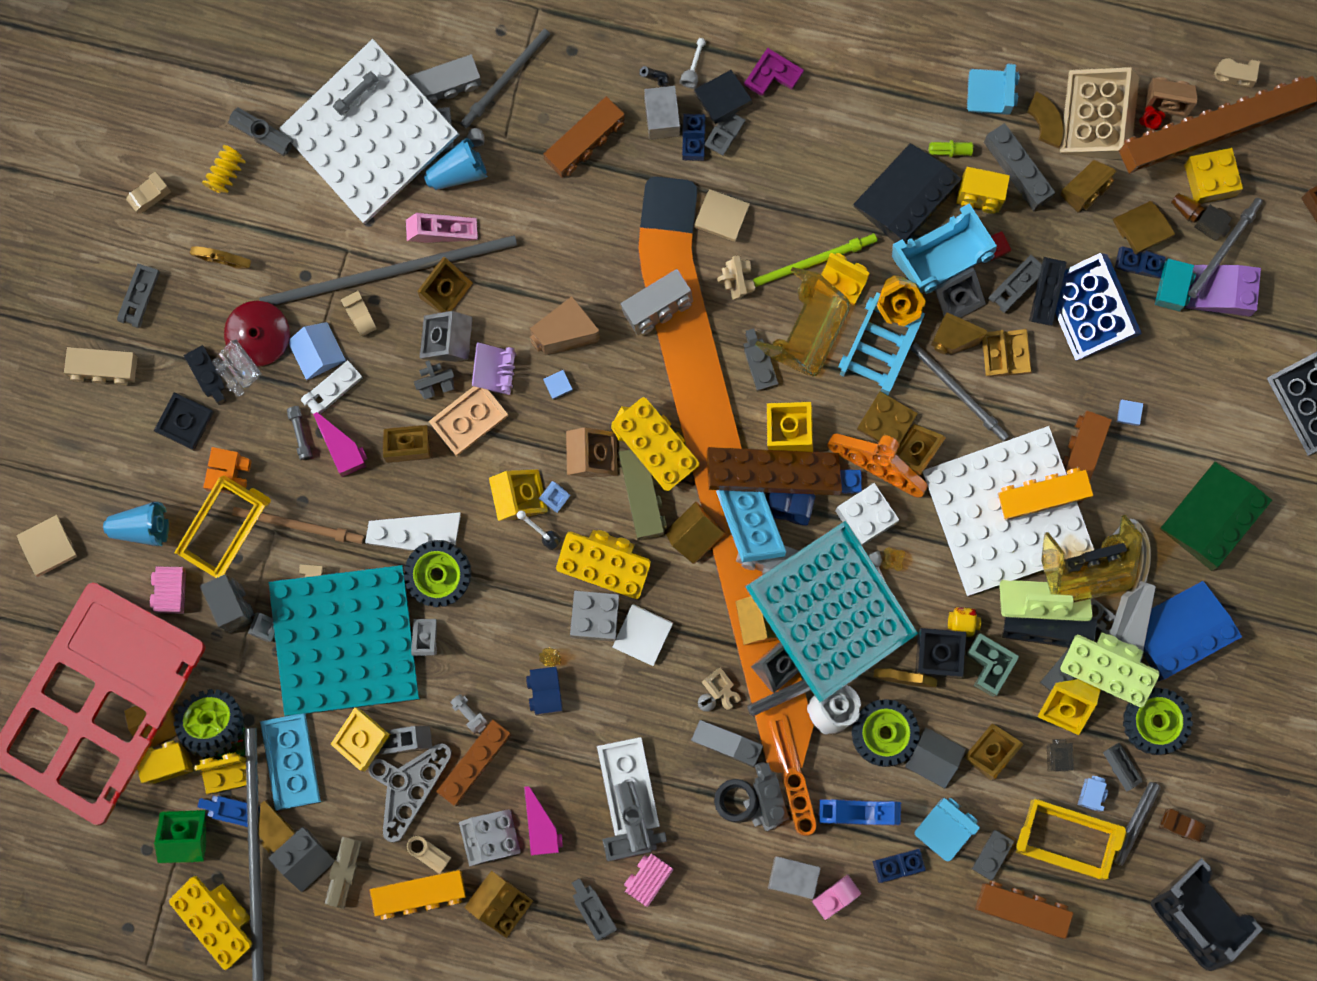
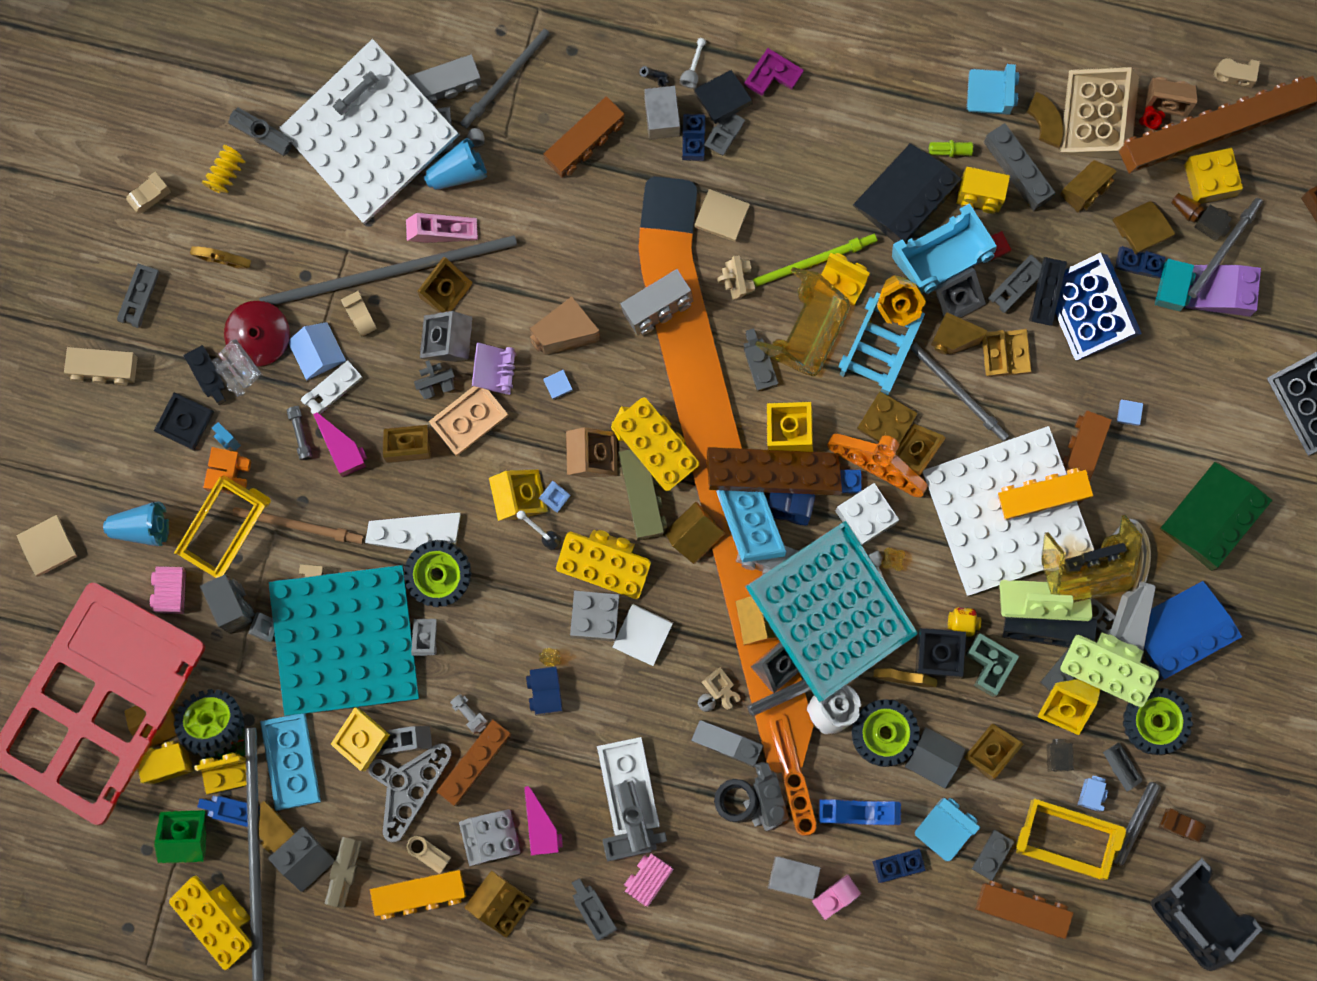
none -> dark azure plate [212,422,241,451]

